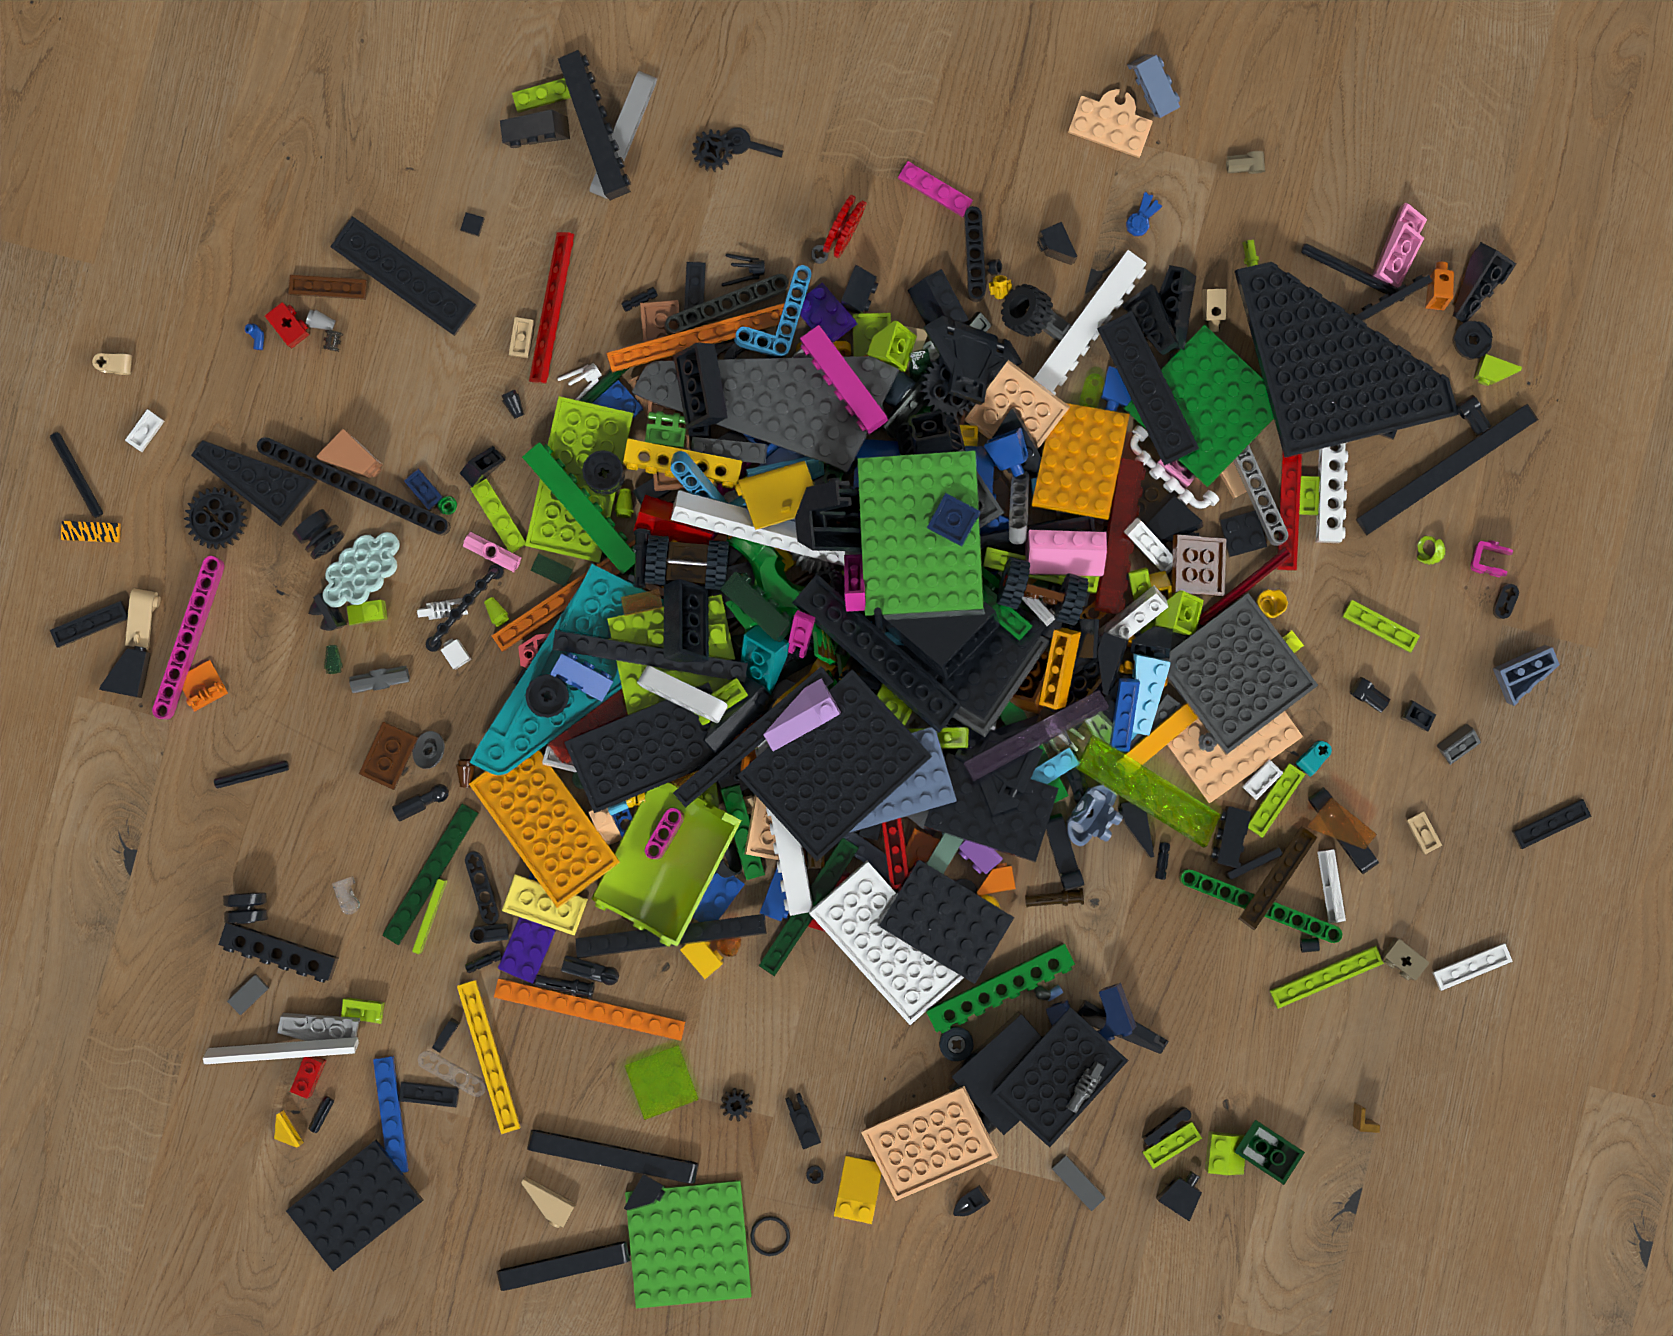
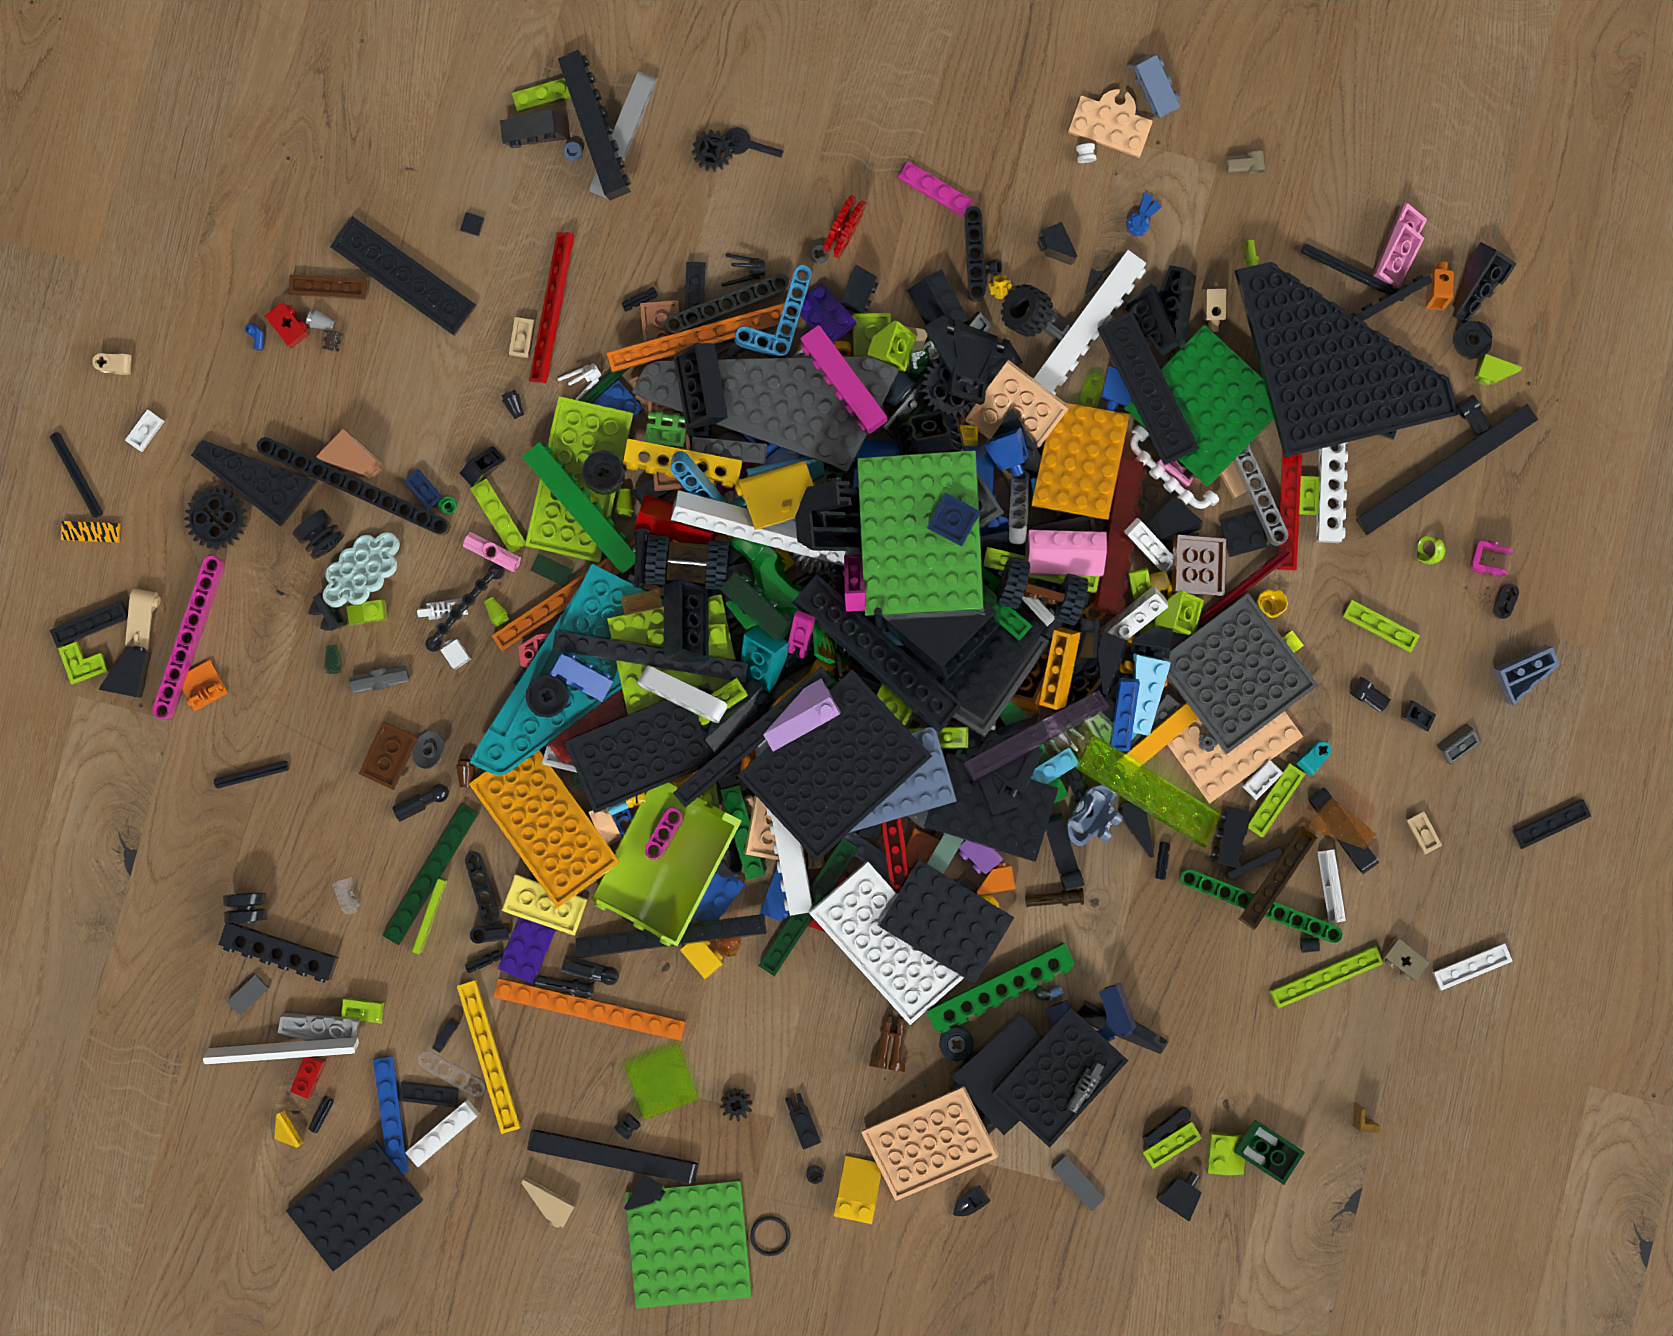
black beam [496,1241,631,1291] -> none
none -> lime plate [58,642,109,685]
none -> white brick [405,1099,480,1167]
none -> sand blue tile [563,141,583,162]
none -> black wheel [614,1112,641,1140]
none -> reddish brown piece [869,1014,906,1072]
none -> white wheel [1076,143,1096,163]

